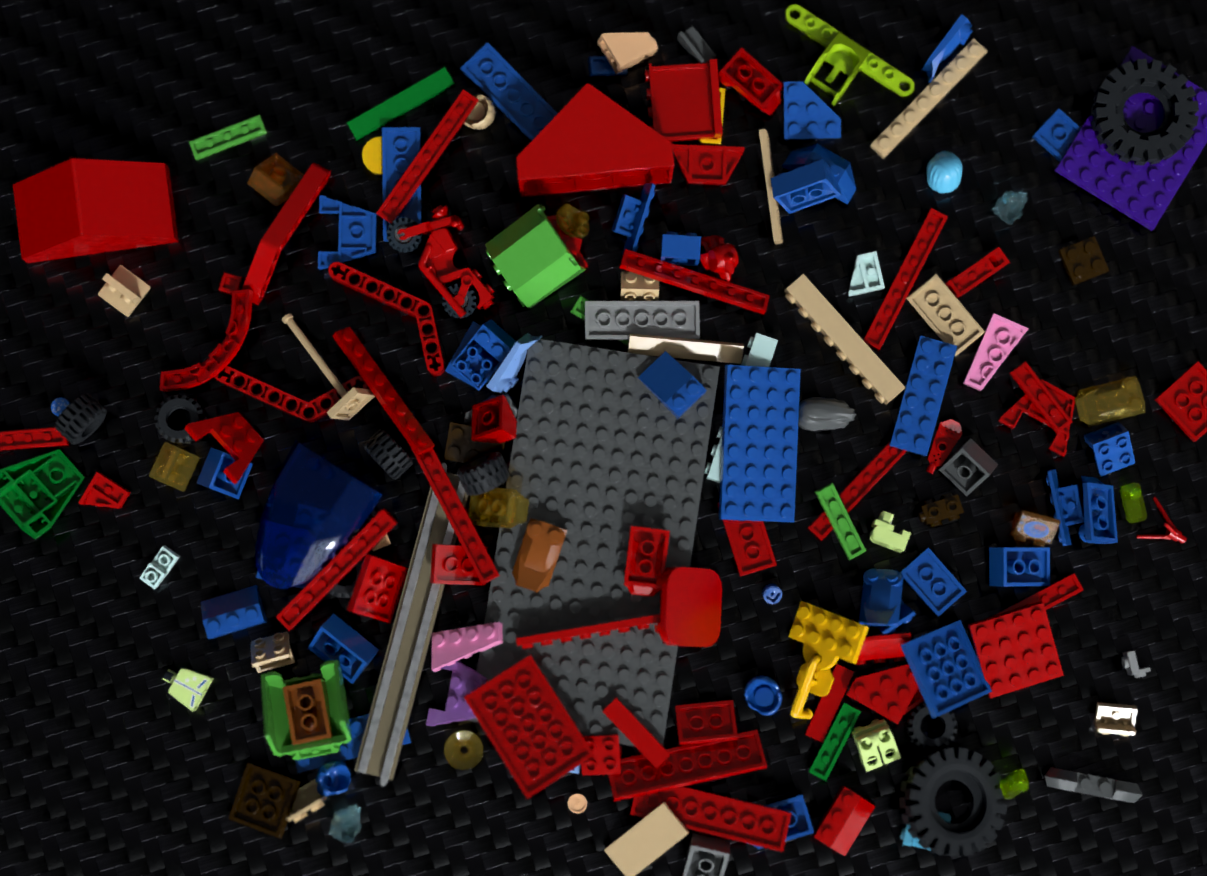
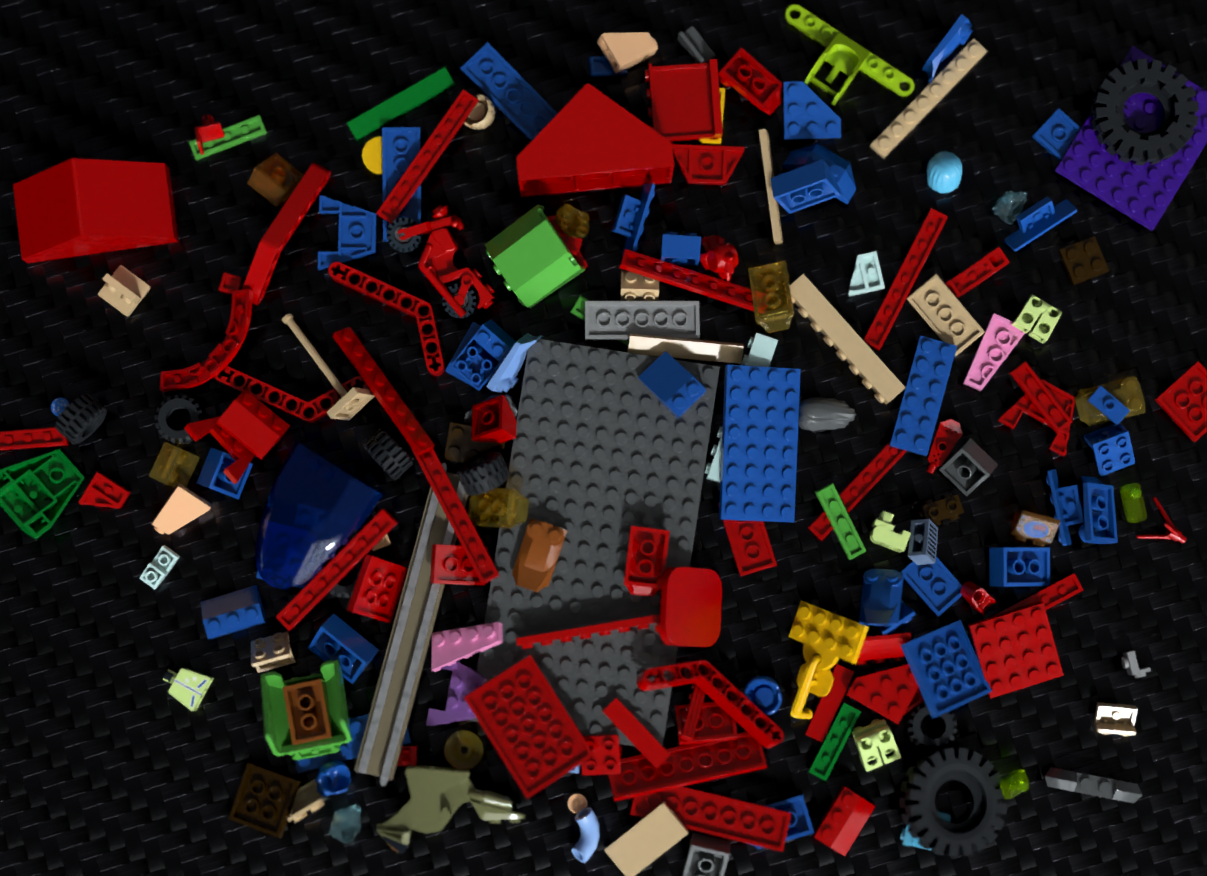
blue tile [762,584,782,604] -> none
none -> light nougat slope [152,483,212,535]
none -> red bracket [195,114,225,155]
none -> red slope [216,389,290,460]
none -> olive piece [377,765,525,855]
none -> red tile [397,746,417,766]
none -> light blue cylinder [571,807,600,863]
none -> red beam [636,660,784,749]
none -> red piece [679,669,705,742]
none -> clear yellow slope [748,261,794,333]
none -> sand blue brick [908,519,938,565]
none -> red piece [961,581,996,616]
none -> blue bracket [1005,196,1077,251]
none -> yellowish green hips [1011,294,1062,344]
none -> blue plate [1087,386,1130,426]

